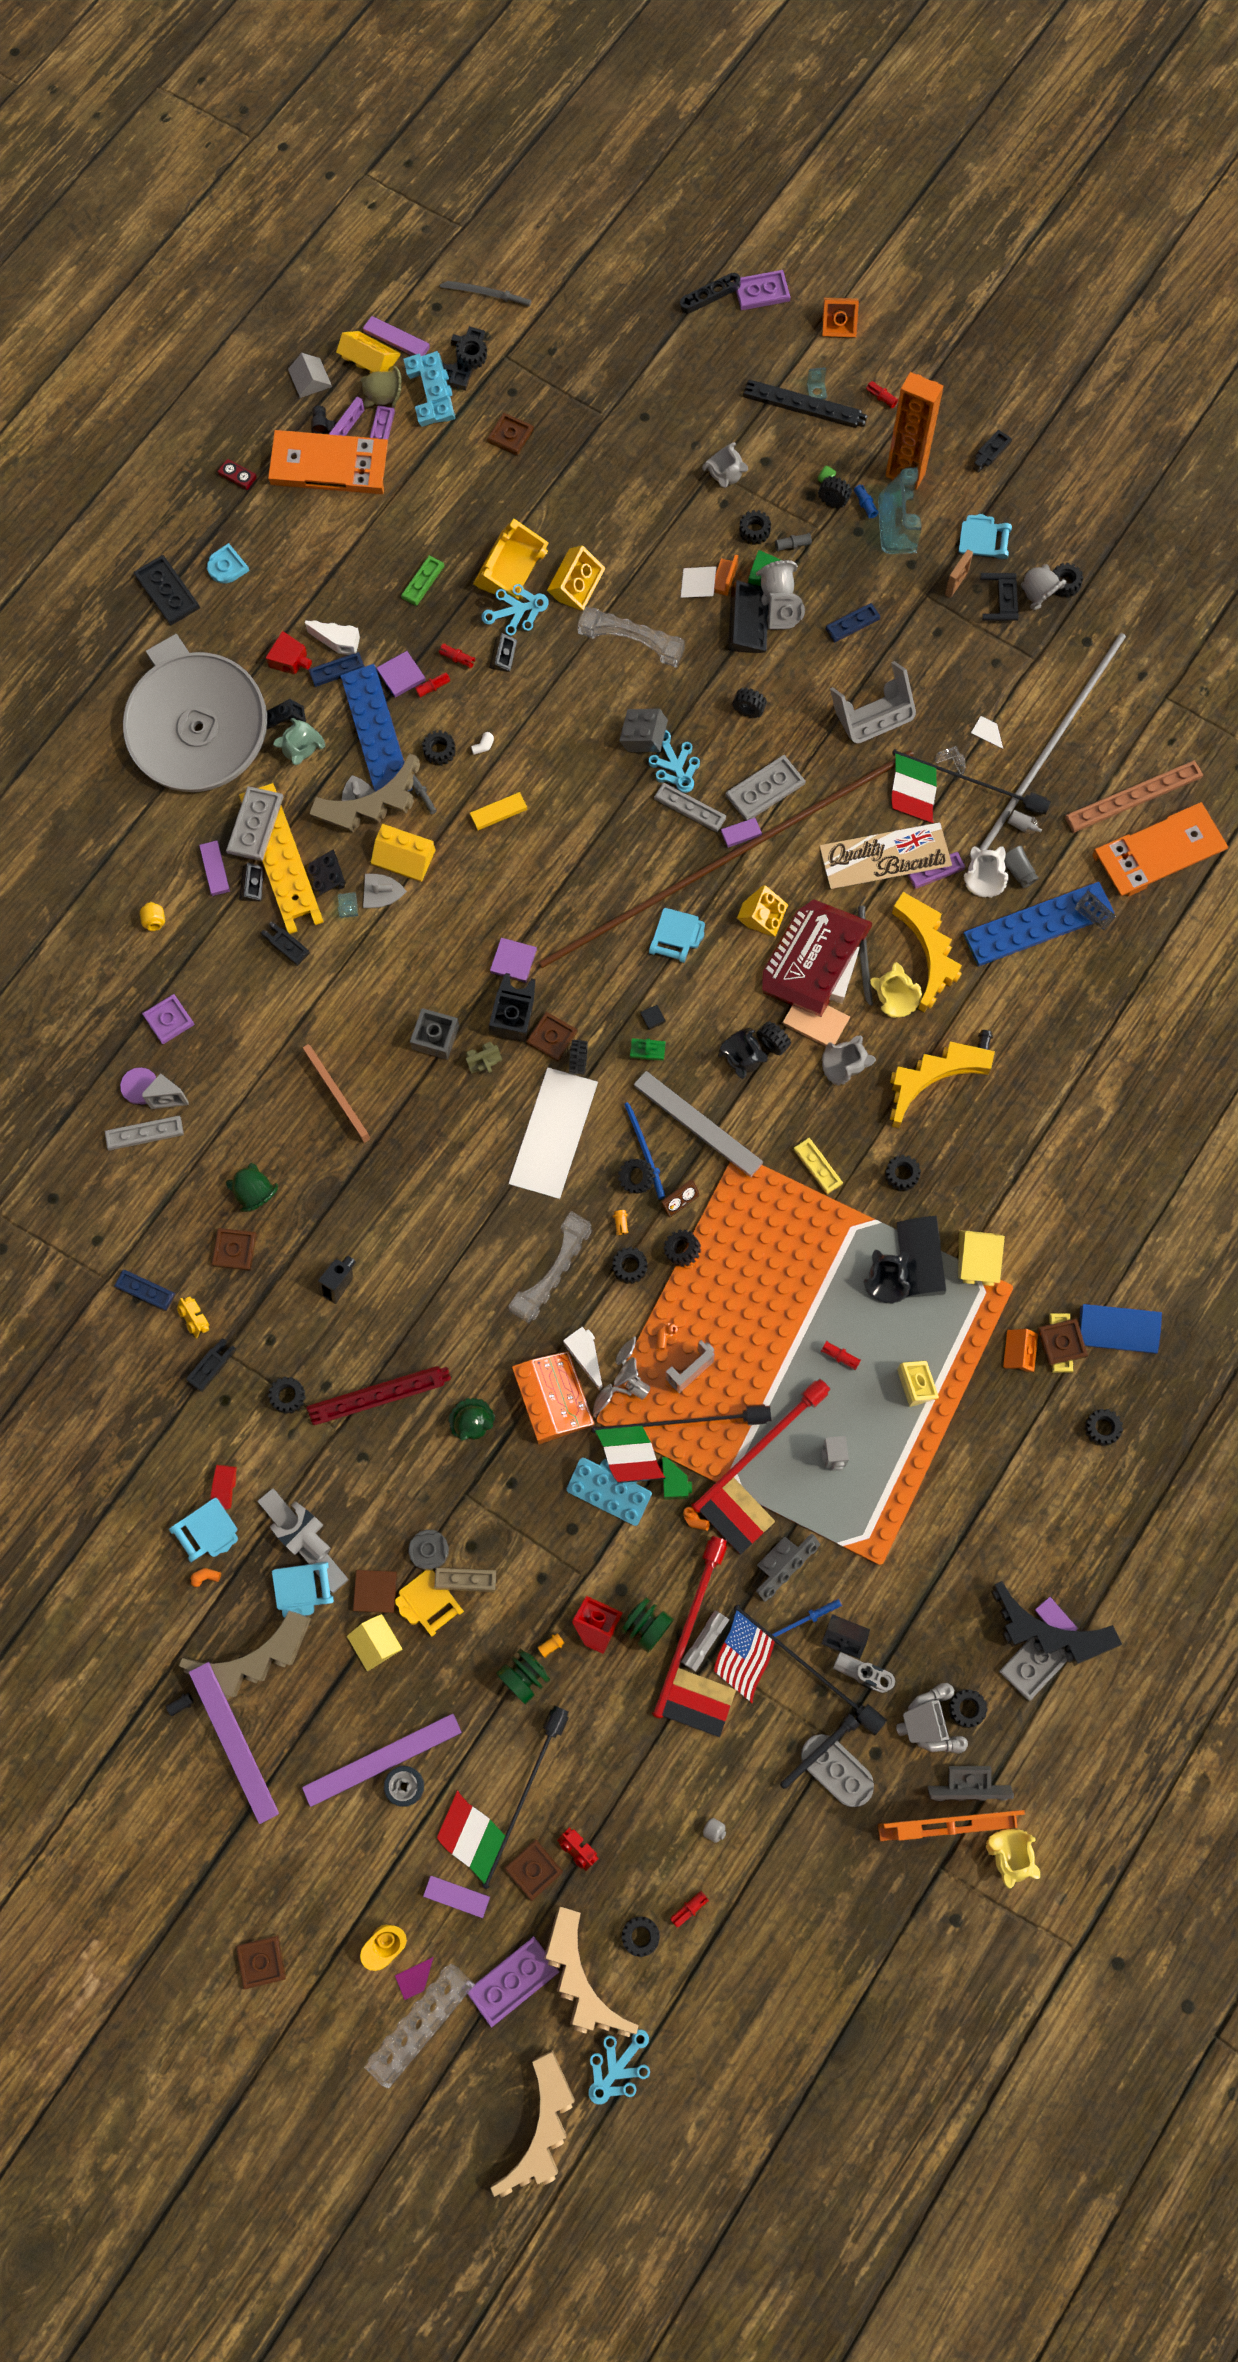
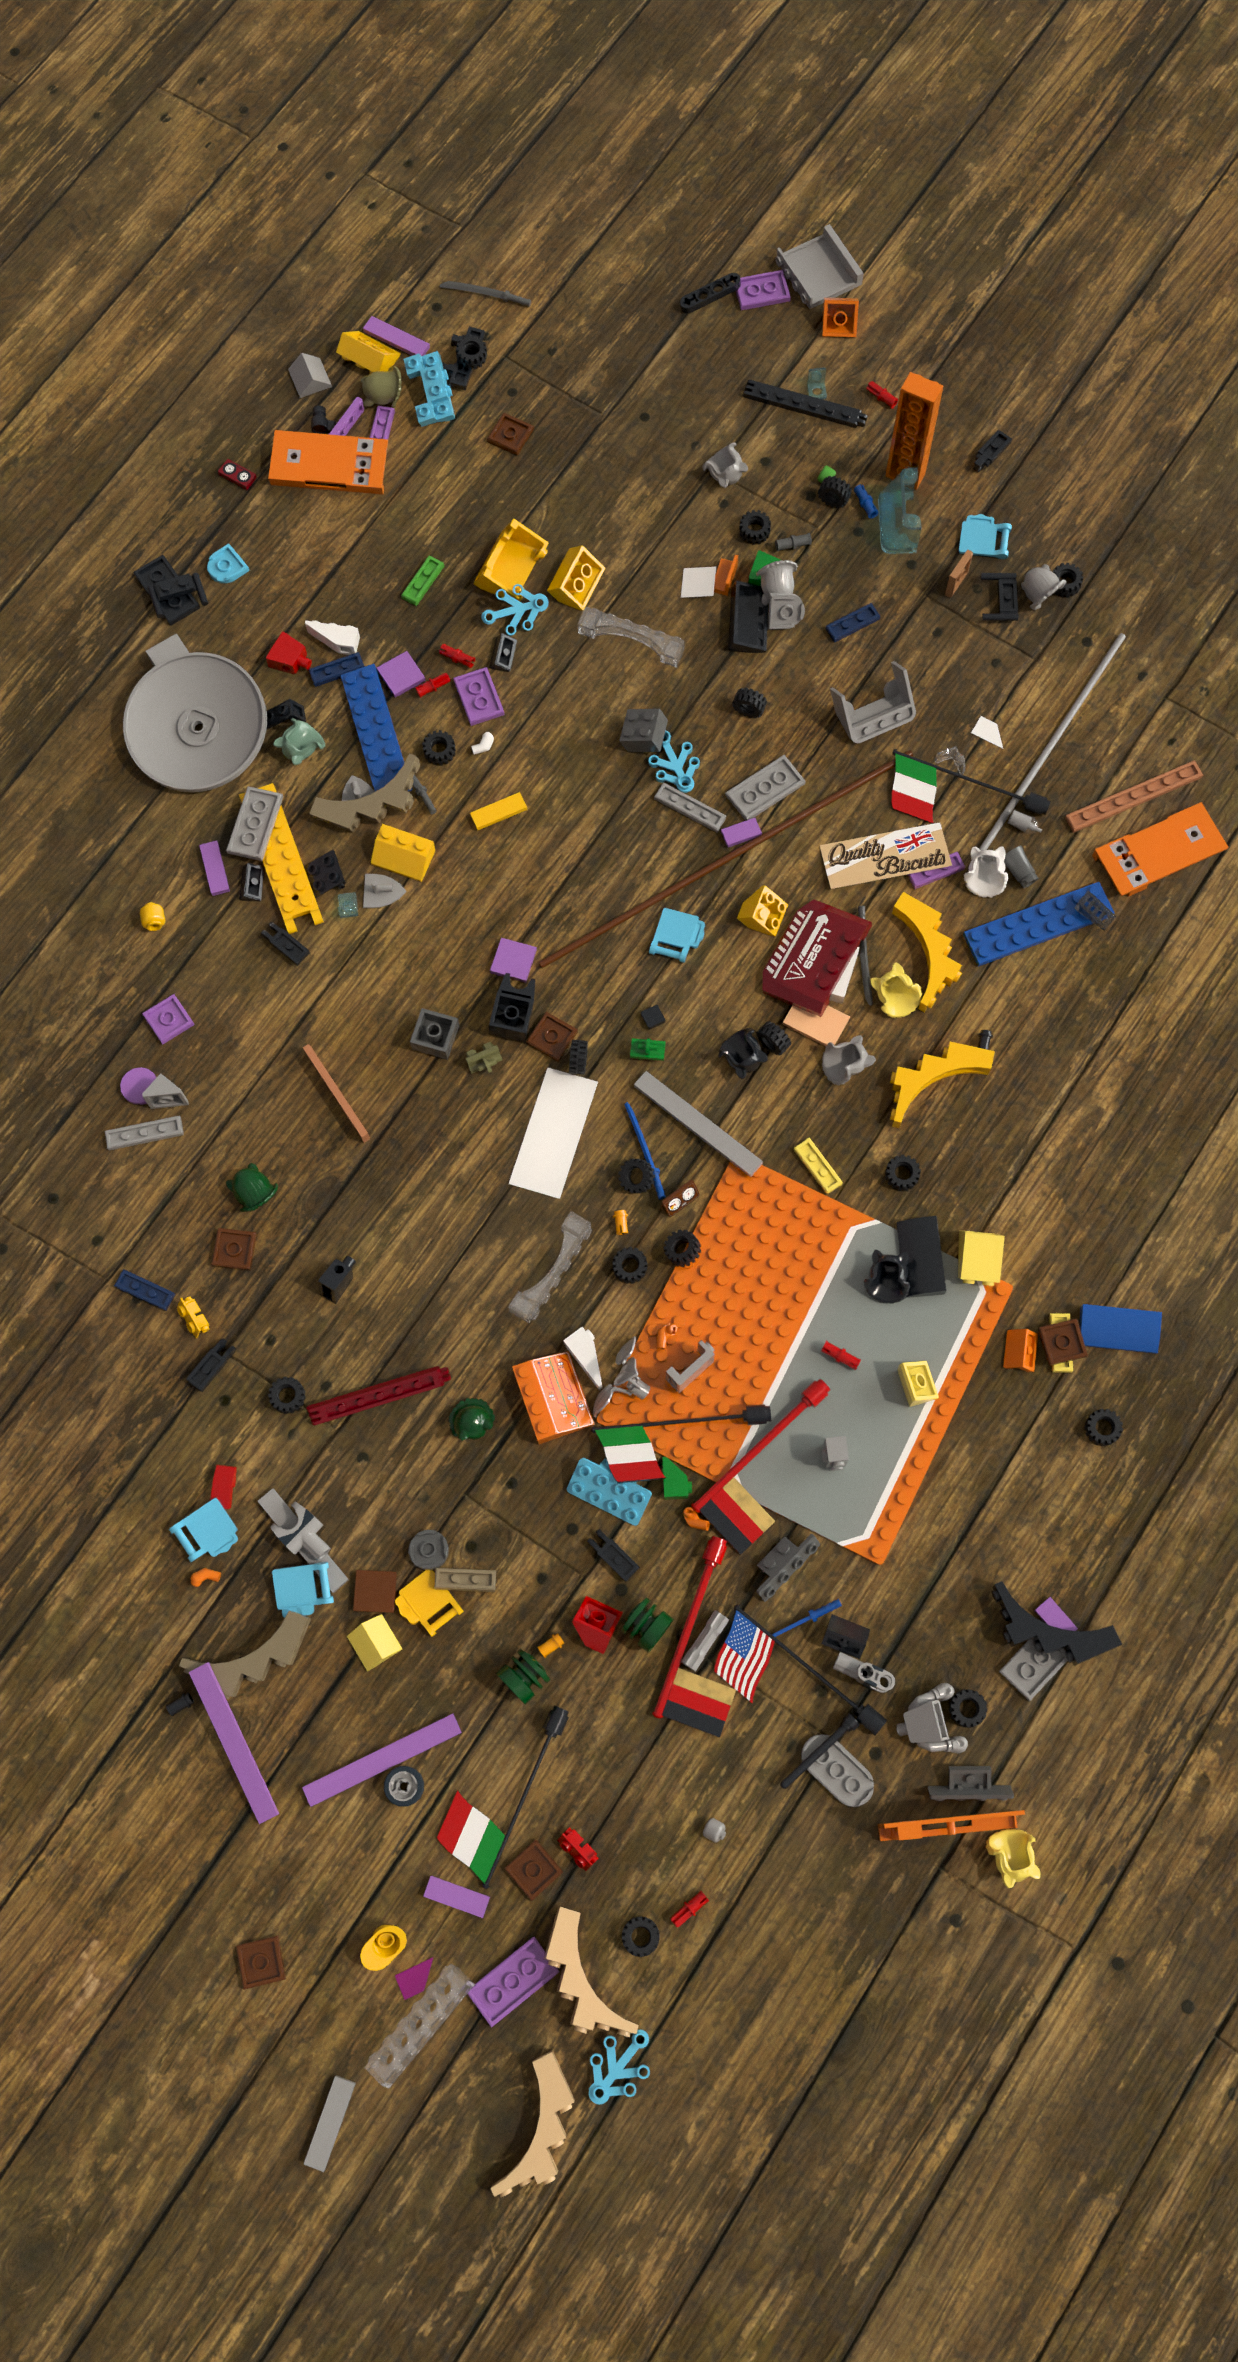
none -> black plate [147,573,208,618]
none -> light grey tile [304,2075,356,2172]
none -> medium lavender tile [453,667,505,726]
none -> black hinge [587,1529,640,1582]
none -> light grey panel [775,224,863,309]

